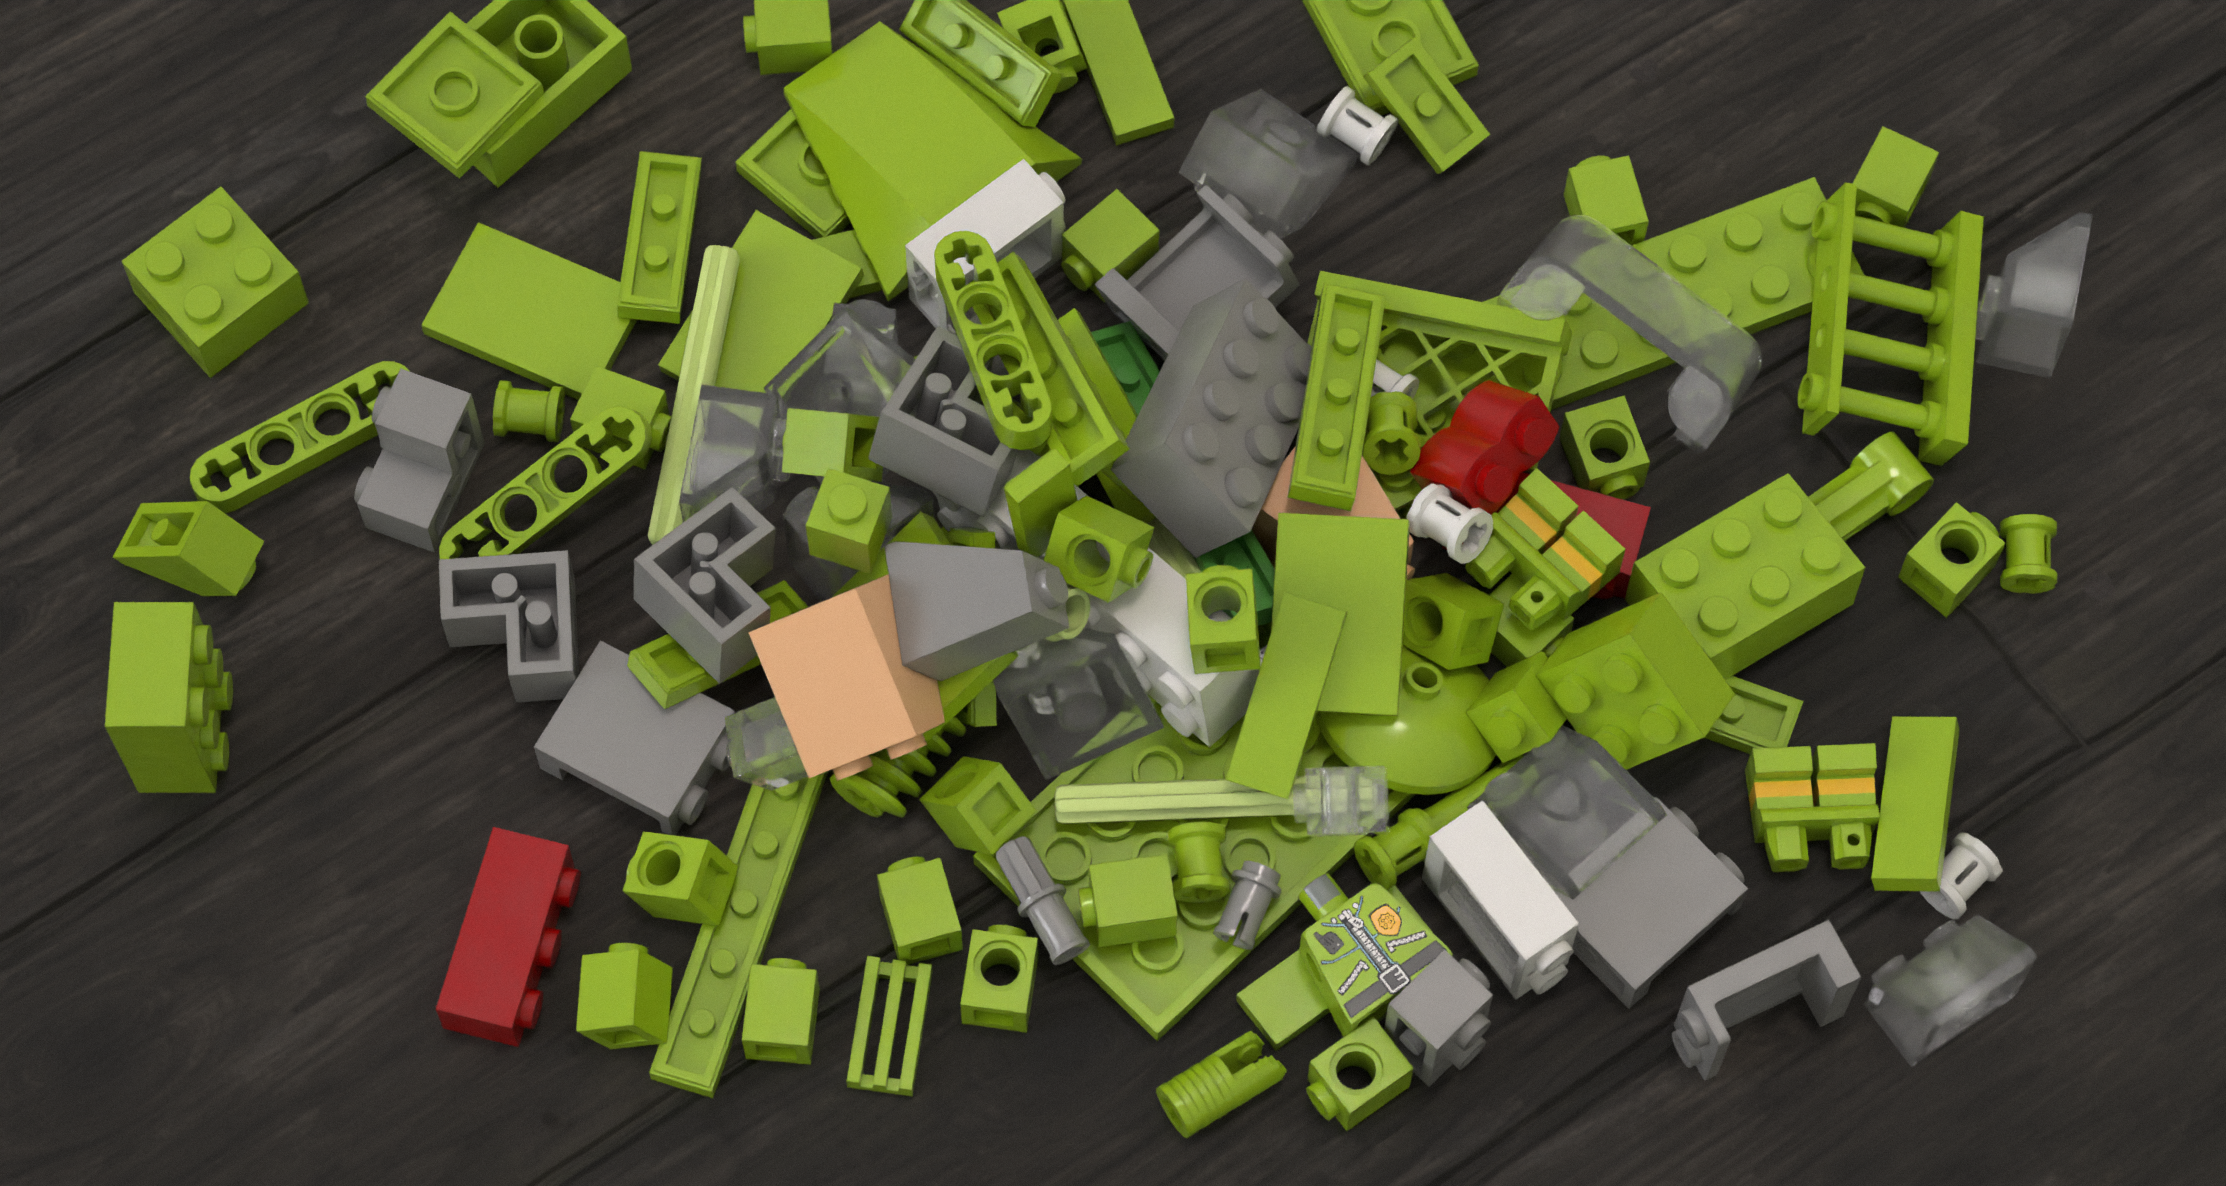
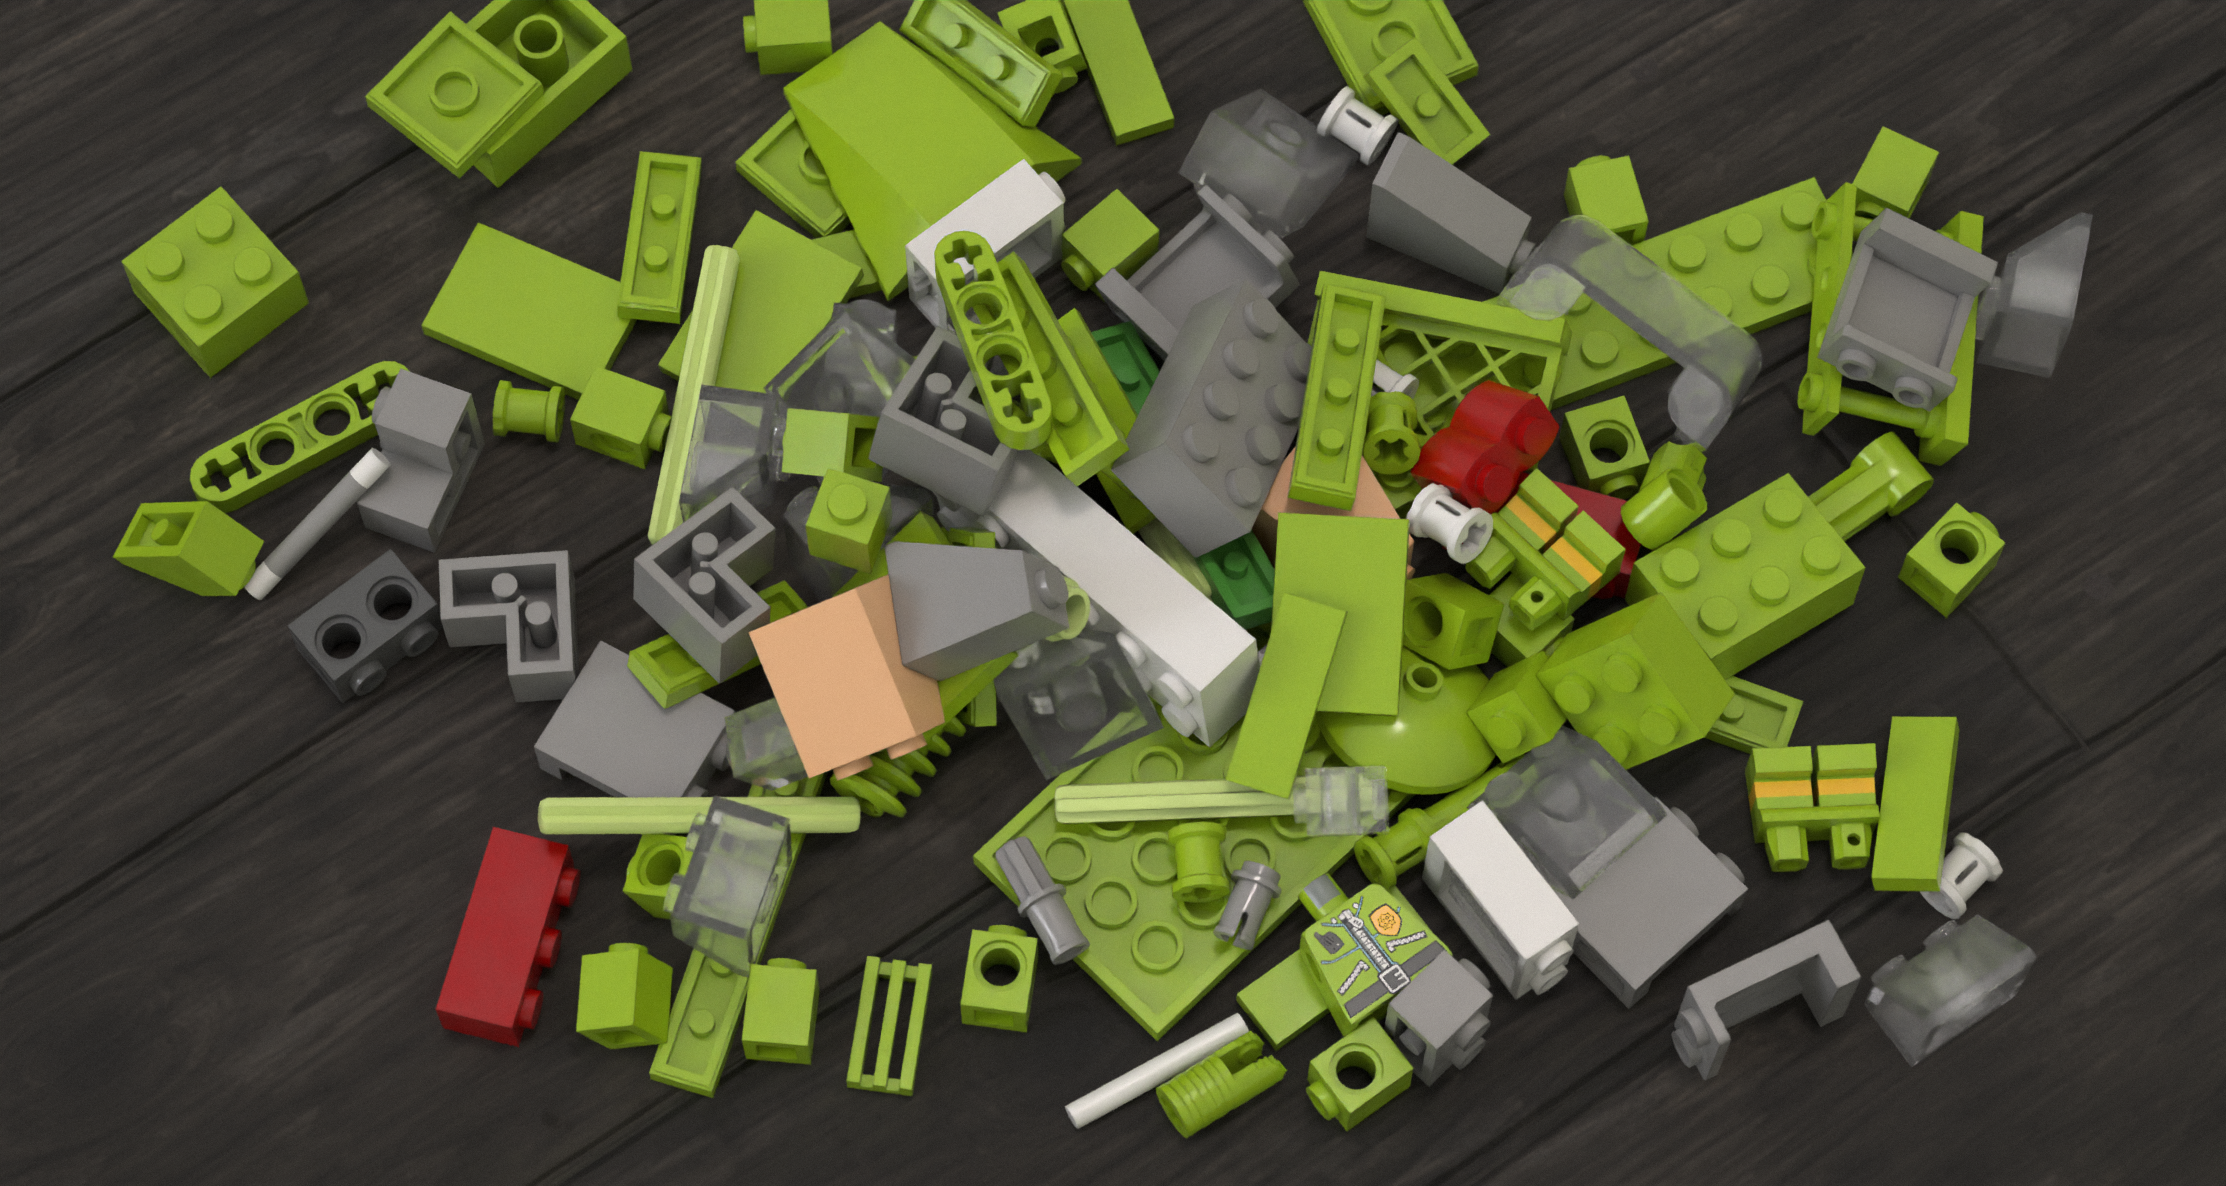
lime brick [105,602,233,793] -> none
lime beam [439,406,652,560] -> none
lime brick [877,857,963,965] -> none
lime brick [919,756,1037,855] -> none
lime tile [1004,449,1077,558] -> none
lime brick [1043,495,1155,603] -> none
lime brick [1078,854,1177,947] -> none
lime brick [1186,565,1261,674] -> none
lime bush [2000,514,2057,594] -> none
none -> light grey bar [245,448,391,600]
none -> dark grey brick [287,549,443,703]
none -> yellowish green axle [538,797,861,834]
none -> clear slope [663,795,792,978]
none -> white bar [1065,1013,1249,1130]
none -> light grey slope [1366,132,1536,295]
none -> lime piece [1621,441,1707,550]
none -> light grey panel [1817,208,1998,412]

